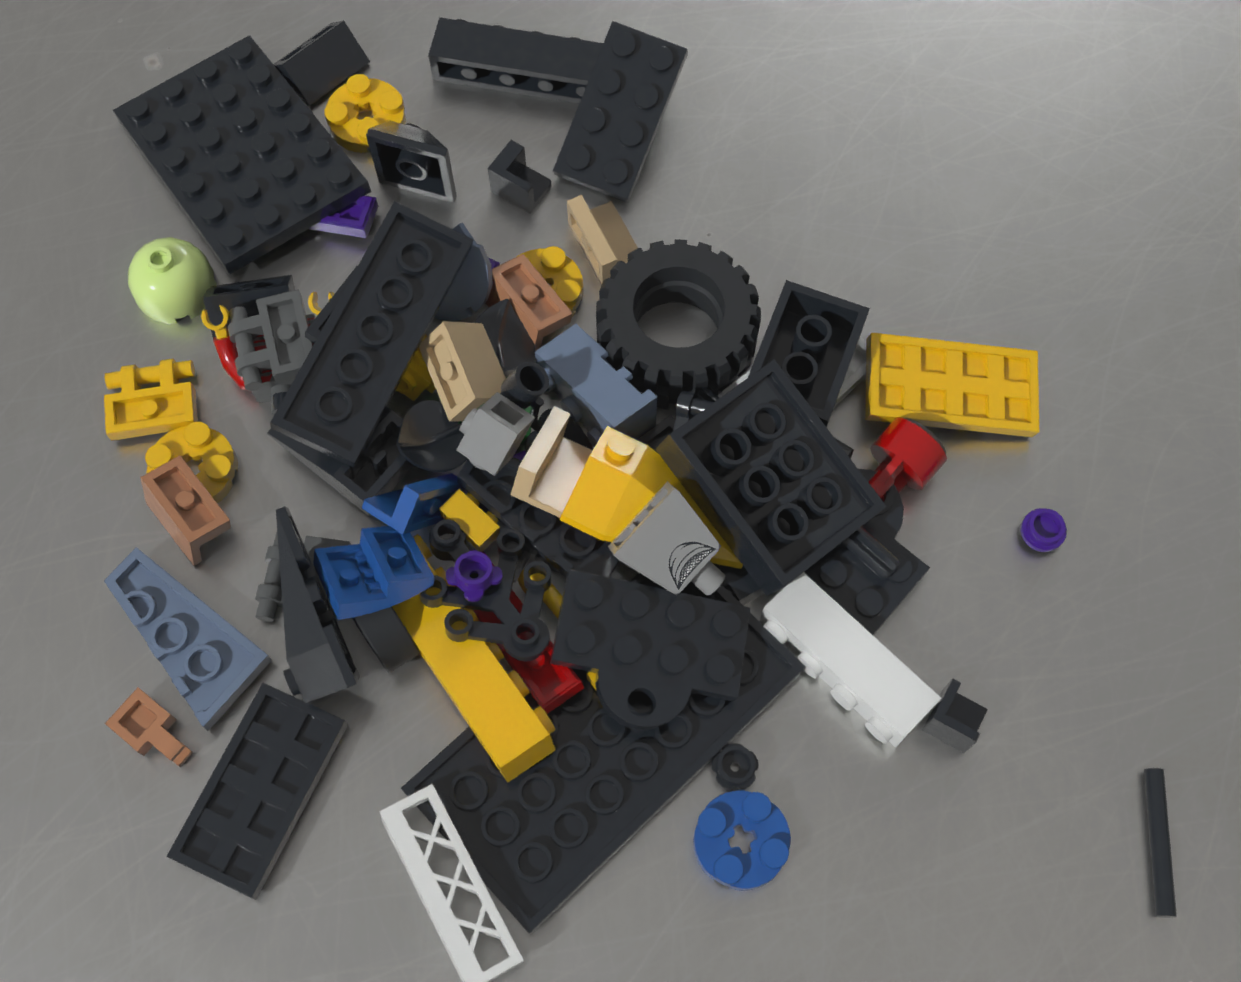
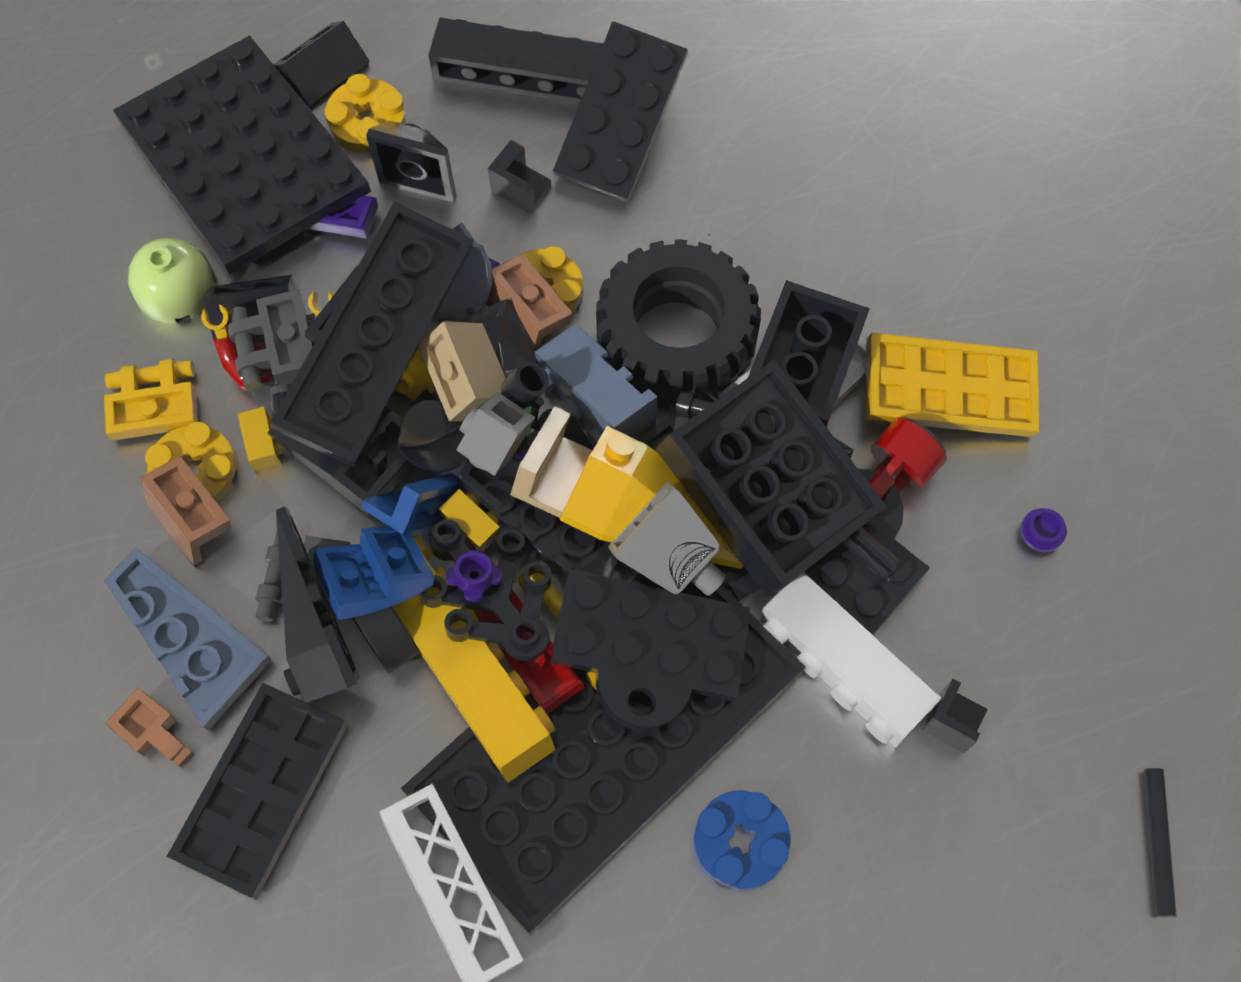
tan panel [567,195,638,285] -> none
black plate [712,743,759,790] -> none
none -> yellow piece [237,406,283,472]

